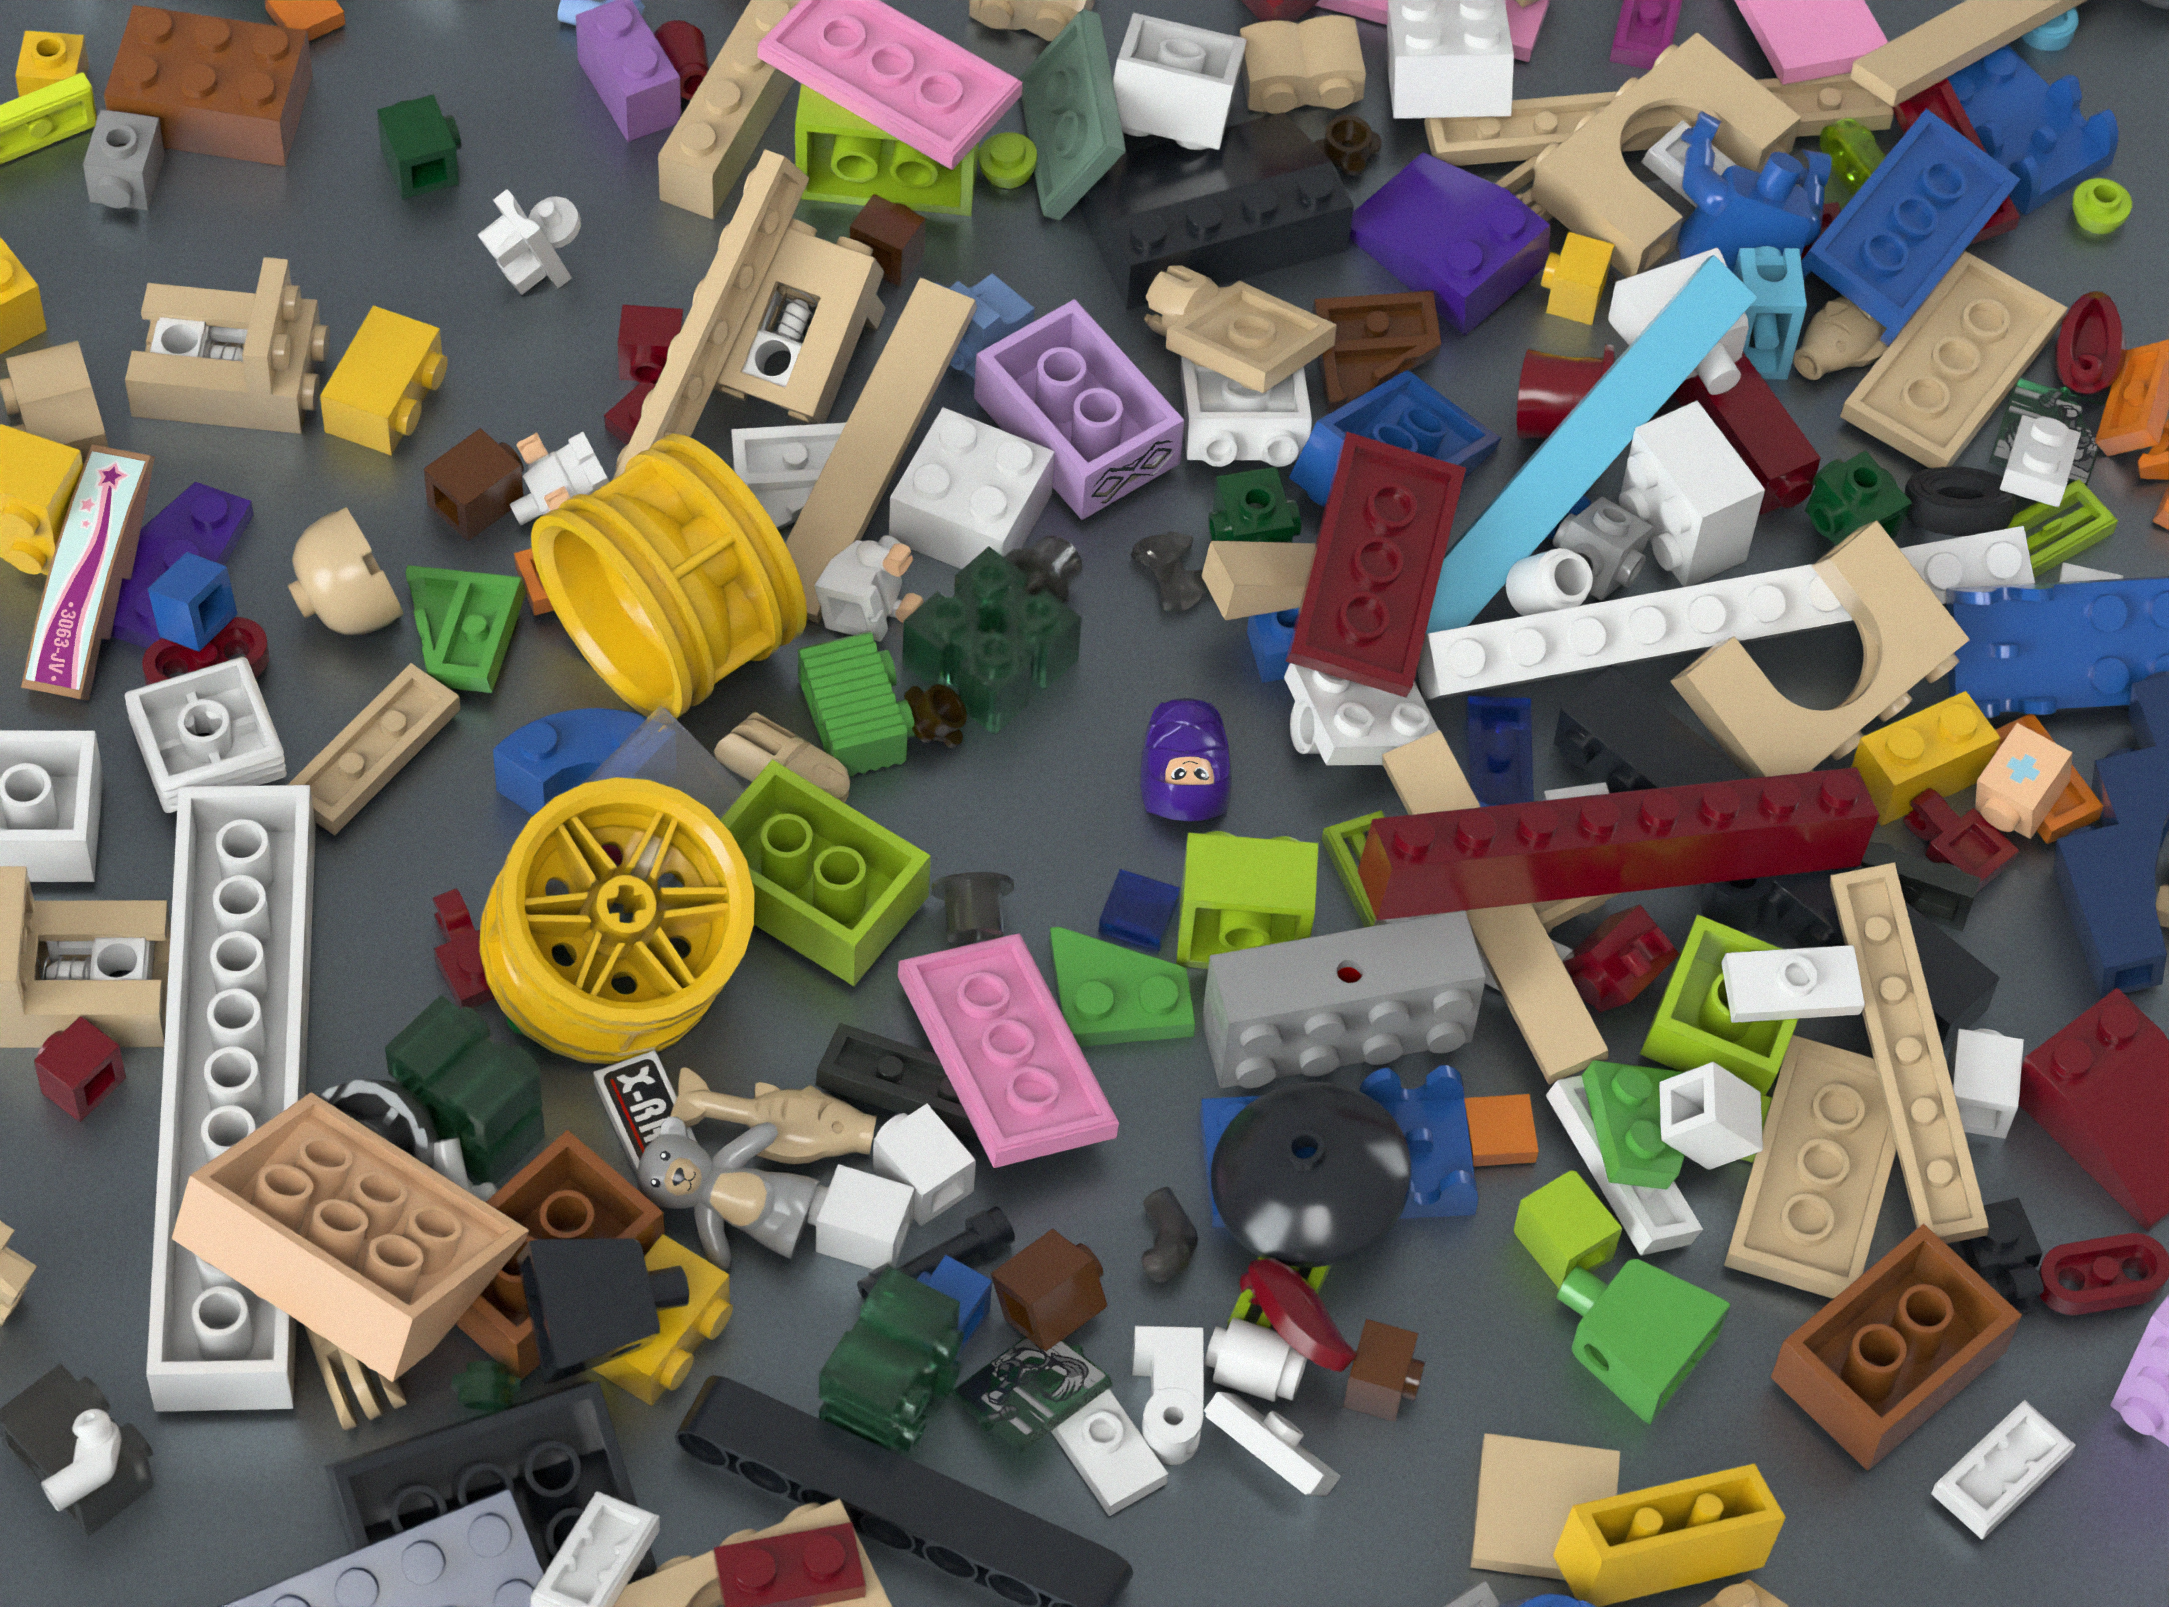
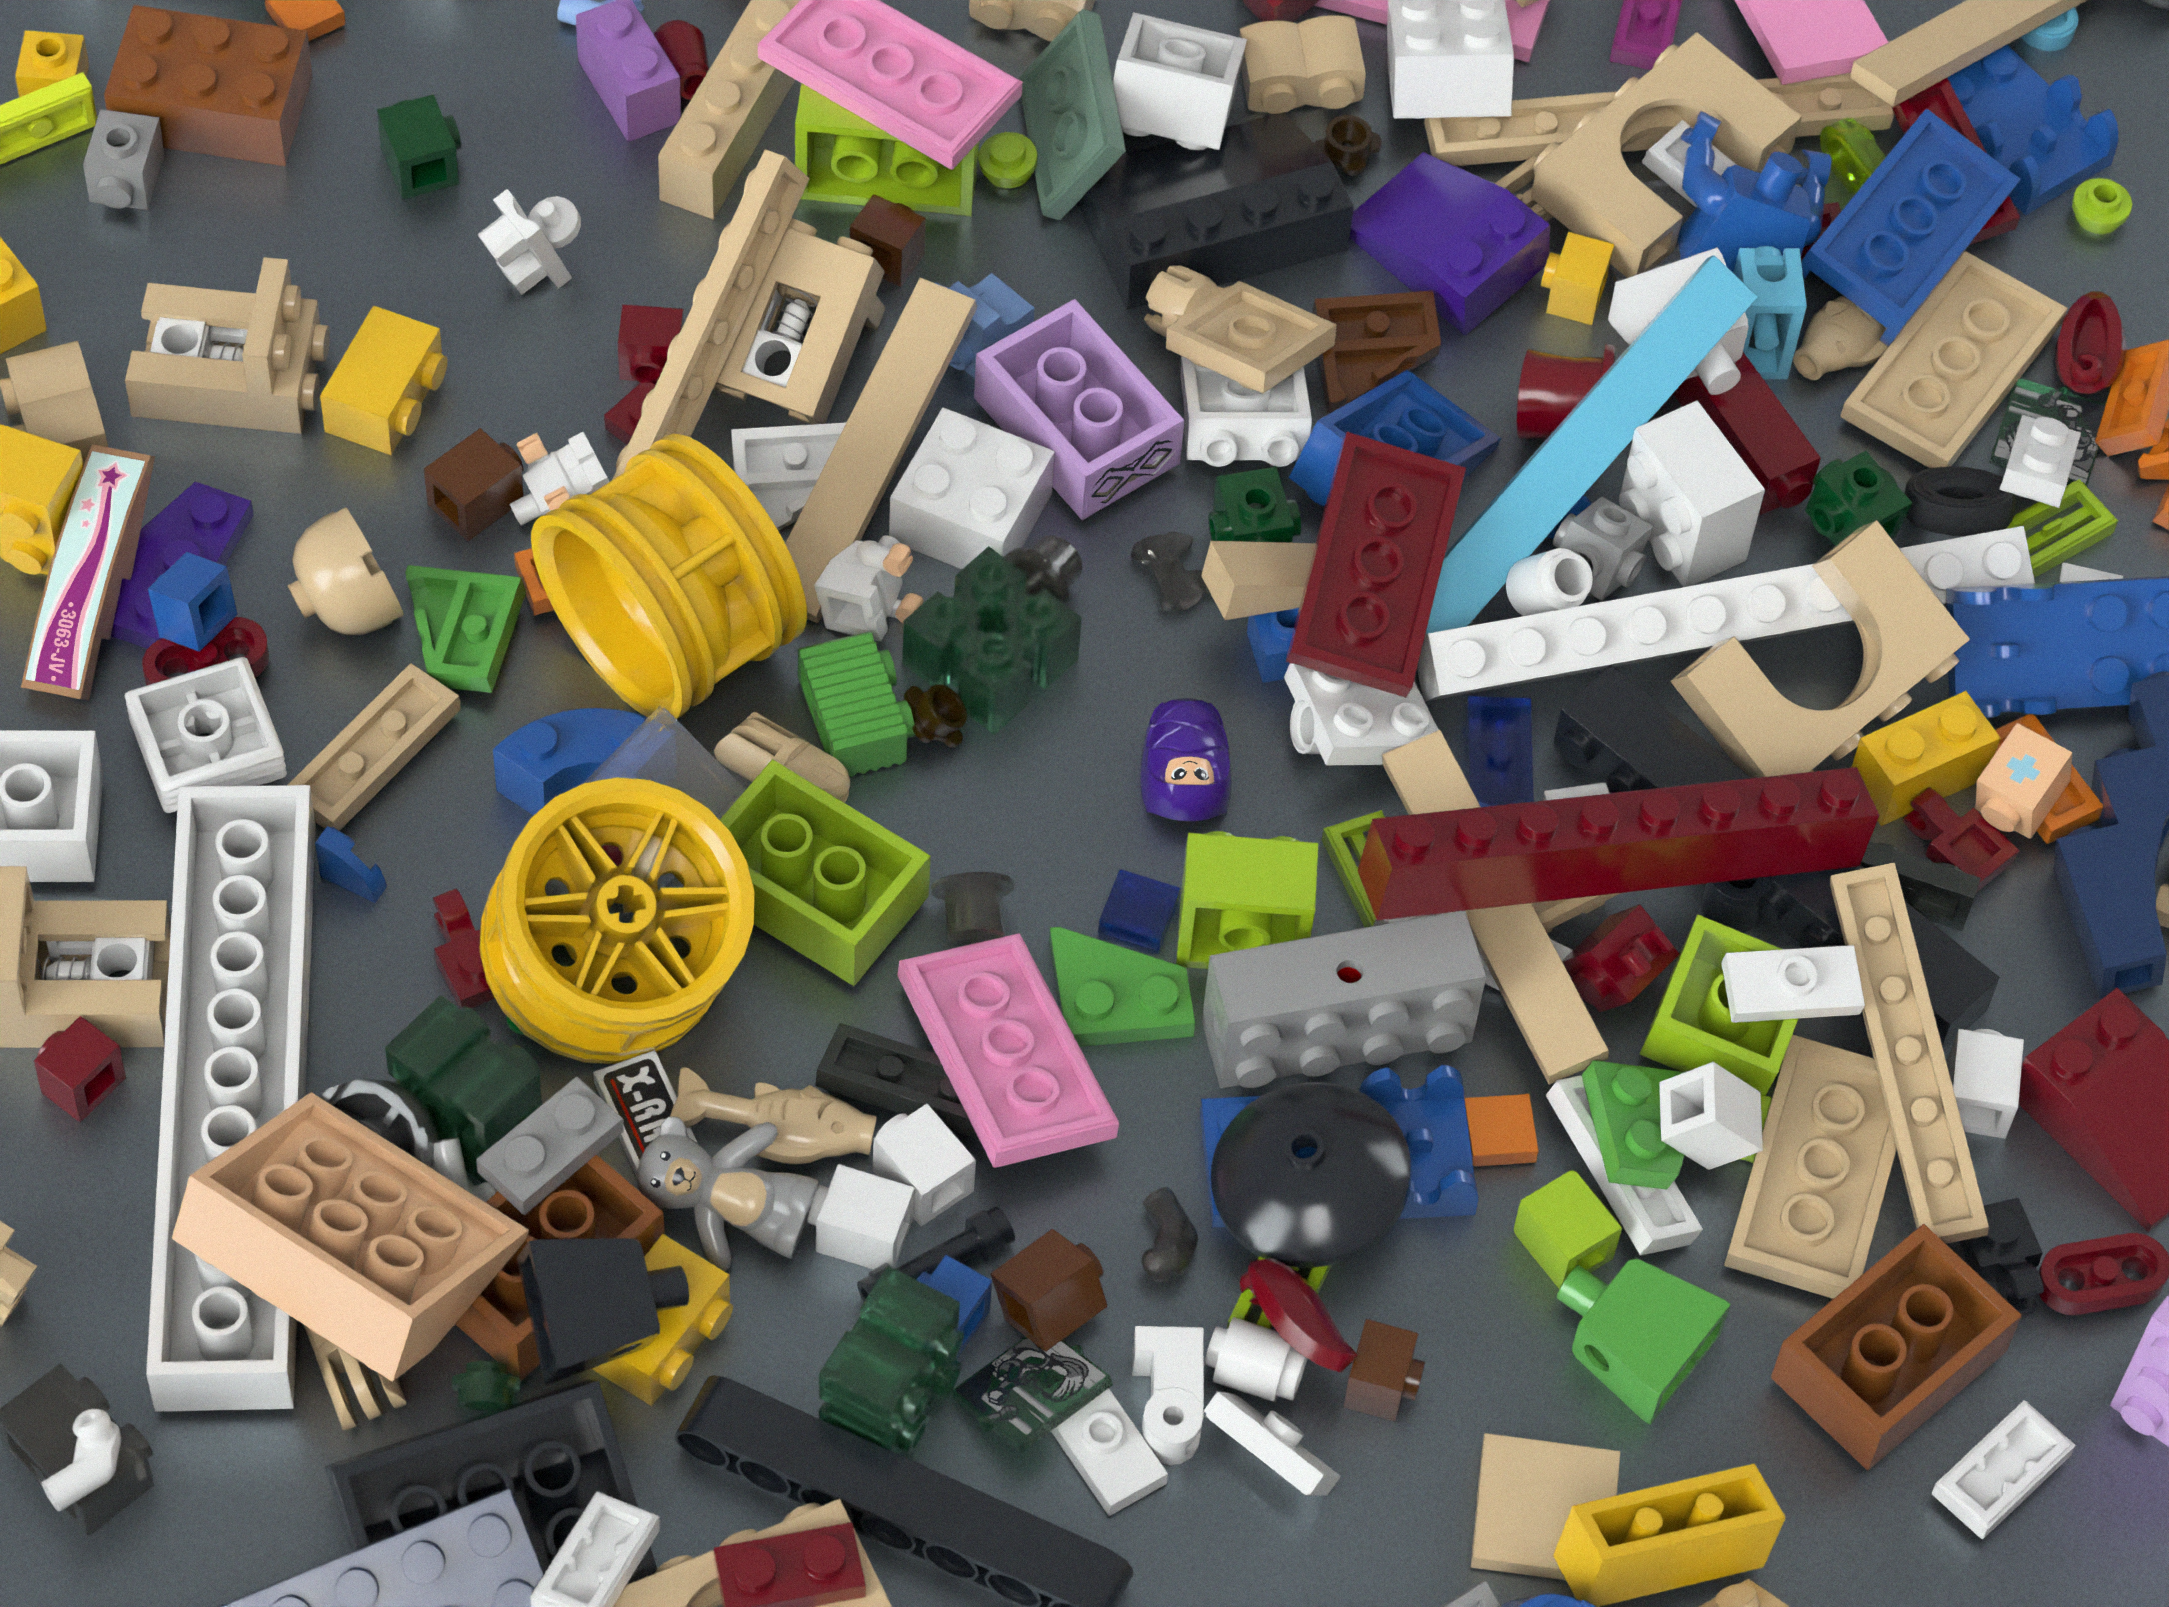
none -> blue tile [315,826,387,903]
none -> light grey plate [476,1076,624,1215]

